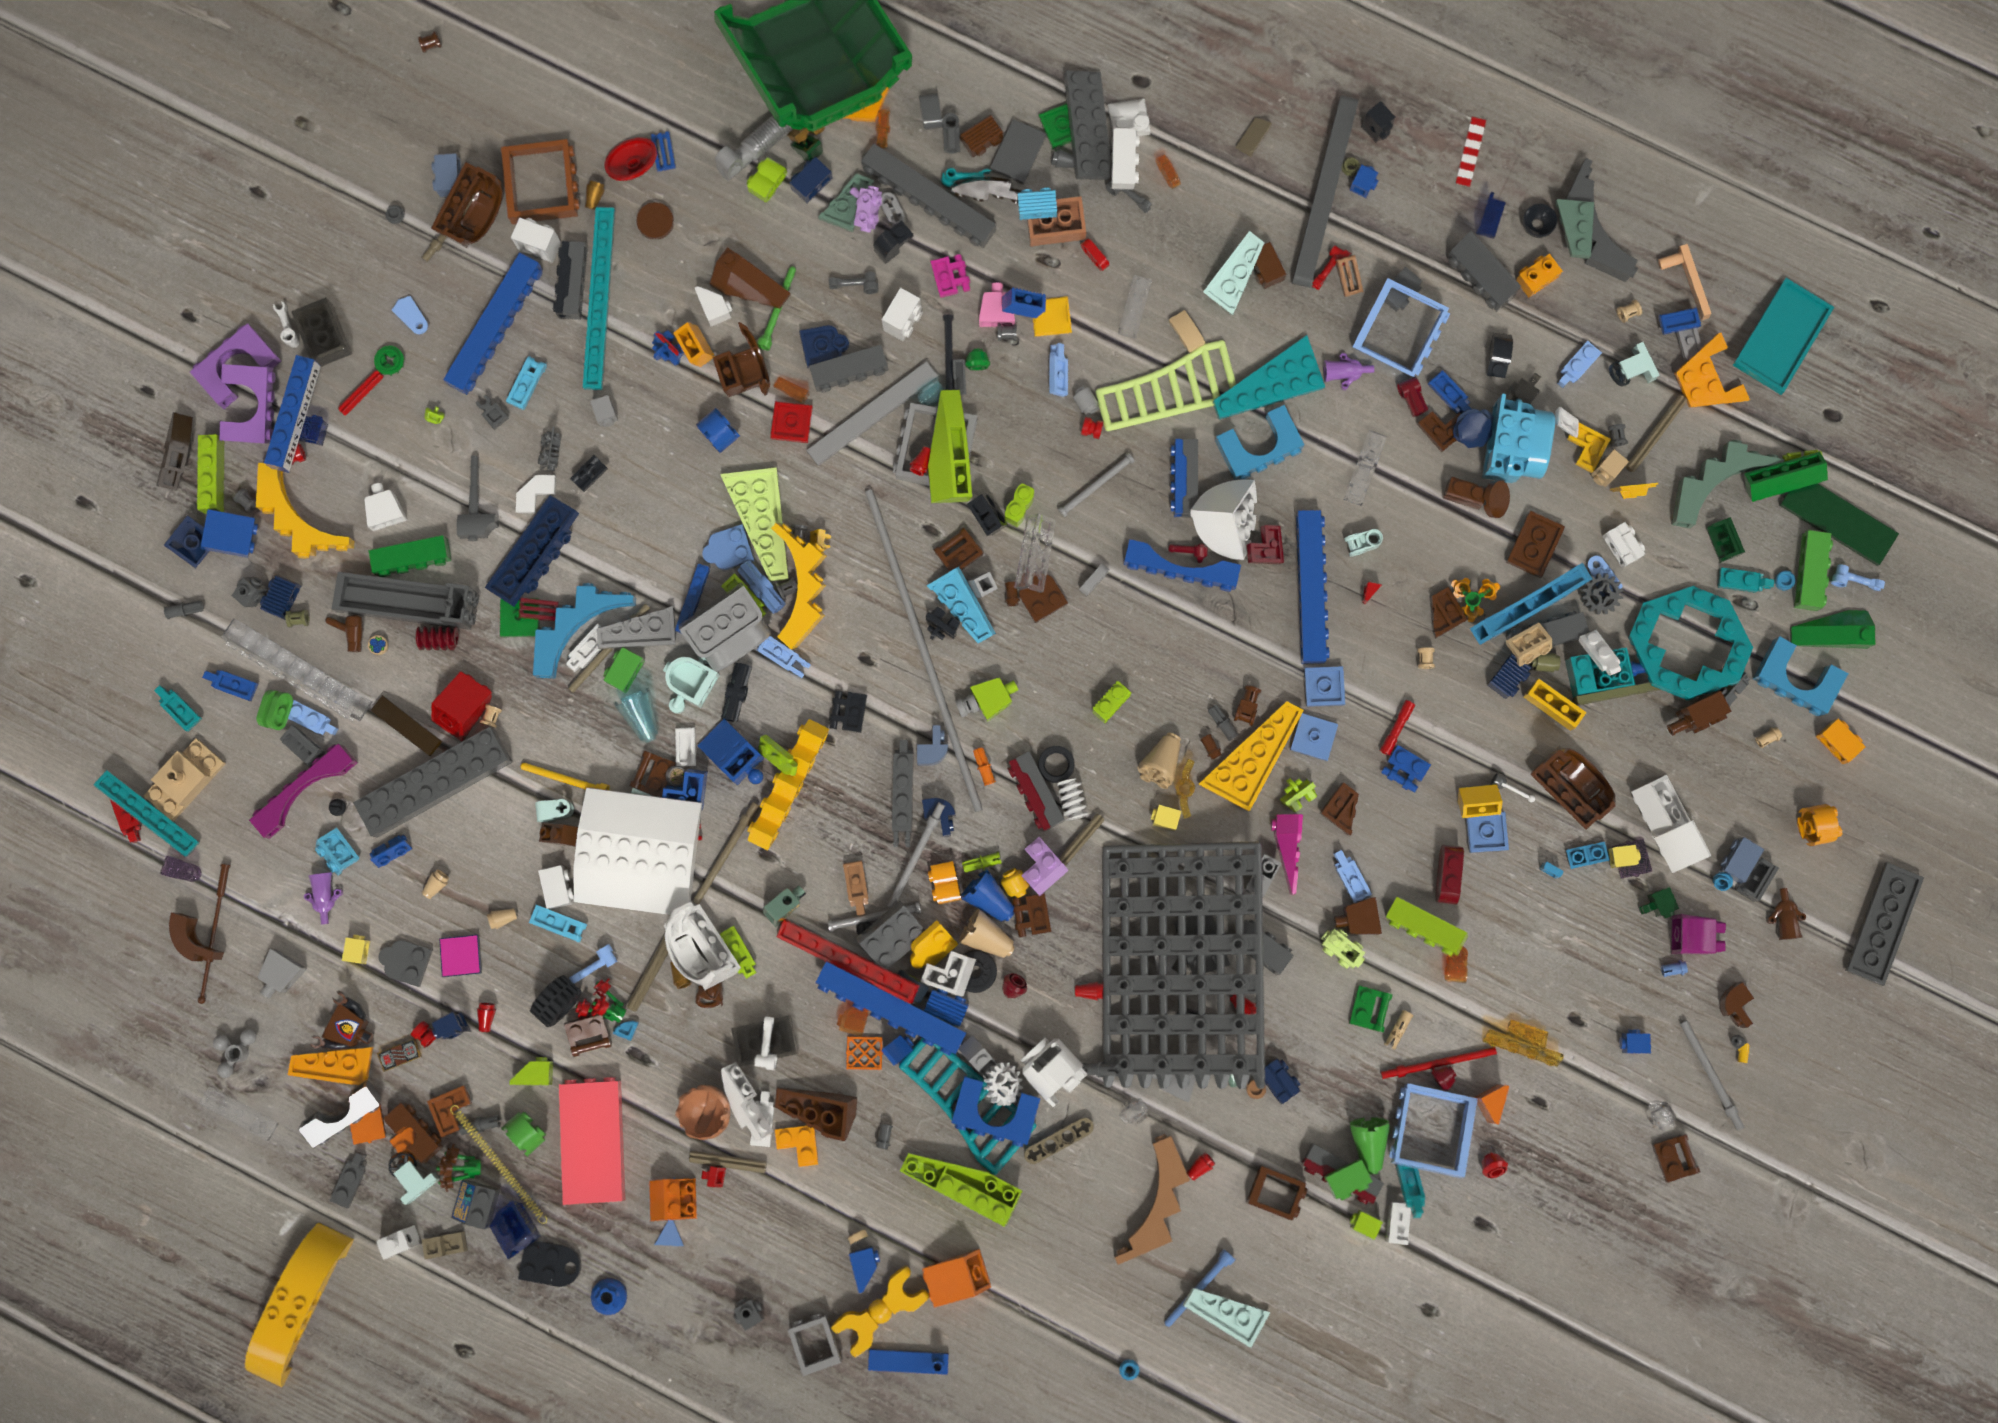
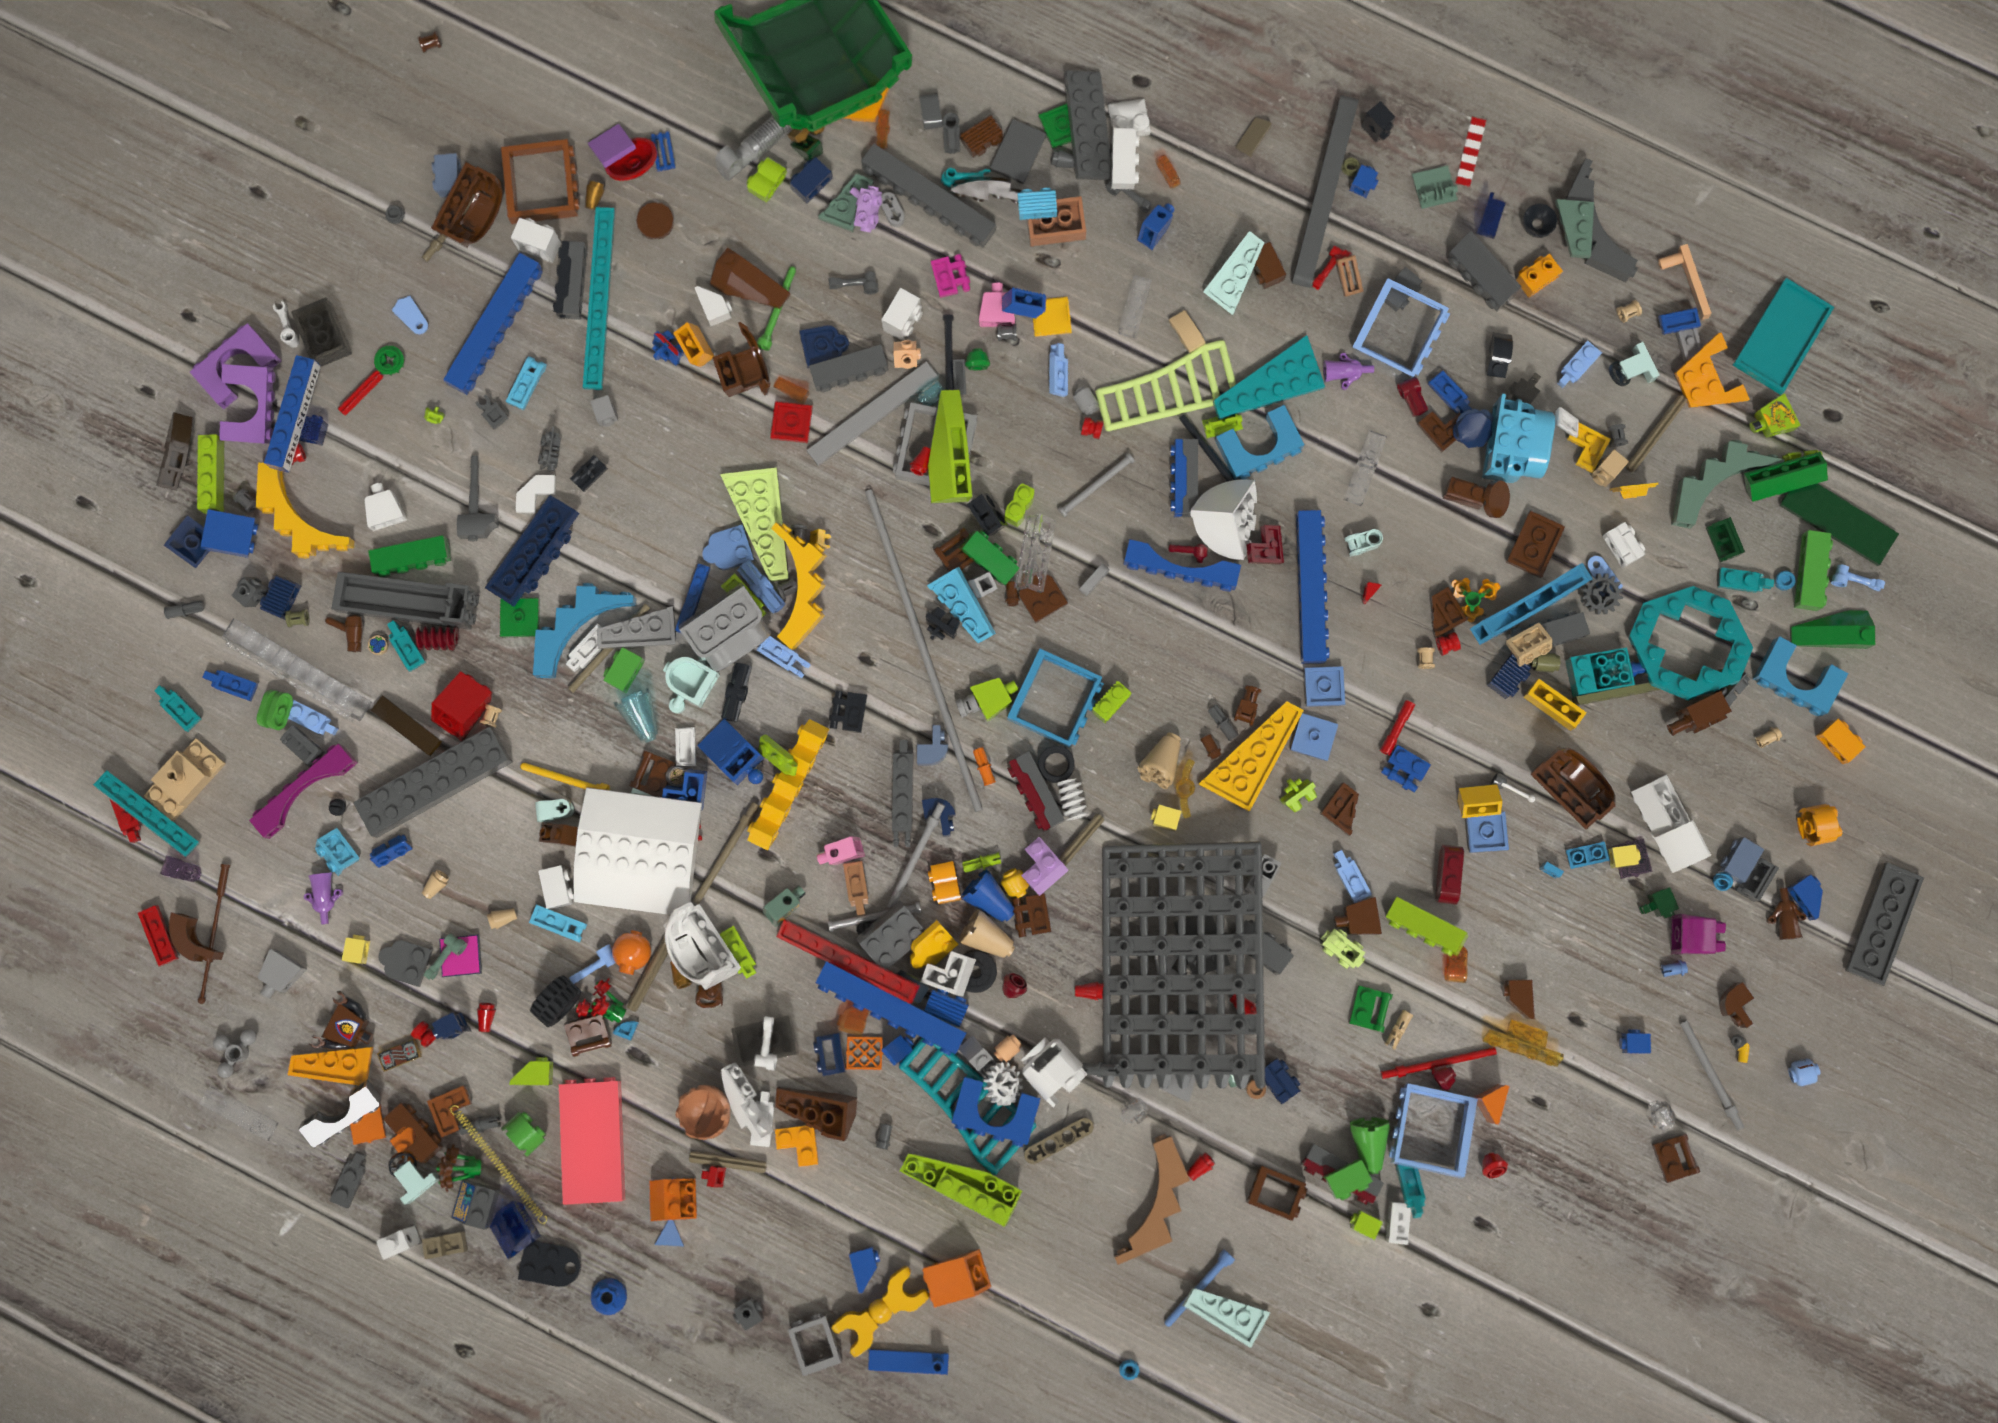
yellow slope [245,1223,354,1387] -> none
dark red tile [519,598,559,621] -> none
blue brick [696,408,740,453] -> none
tan tile [848,1229,868,1245] -> none
black brick [873,220,914,264] -> none
red beam [1080,238,1110,271] -> none
dark pink wedge [1271,814,1303,895] -> none
white hinge [1579,630,1621,676] -> none
none -> red plate [138,905,179,967]
none -> teal hinge [387,620,427,672]
none -> sand green brick [423,933,468,980]
none -> medium lavender tile [588,124,636,168]
none -> orange brick [612,930,651,975]
none -> dark blue window [813,1033,847,1076]
none -> bright pink torso [817,836,865,865]
none -> light nougat brick [894,340,921,369]
none -> green brick [959,530,1019,585]
none -> light nougat brick [993,1034,1023,1063]
none -> dark azure window [1007,649,1104,749]
none -> blue torso [1137,203,1175,250]
none -> black bar [1179,414,1235,482]
none -> lime hinge [1202,414,1243,439]
none -> sand green hinge [1412,165,1458,209]
none -> red wheel [1436,632,1461,656]
none -> reddish brown slope [1502,980,1535,1019]
none -> lime torso [1749,394,1801,437]
none -> blue slope [1787,874,1823,921]
none -> light blue head [1788,1058,1820,1087]

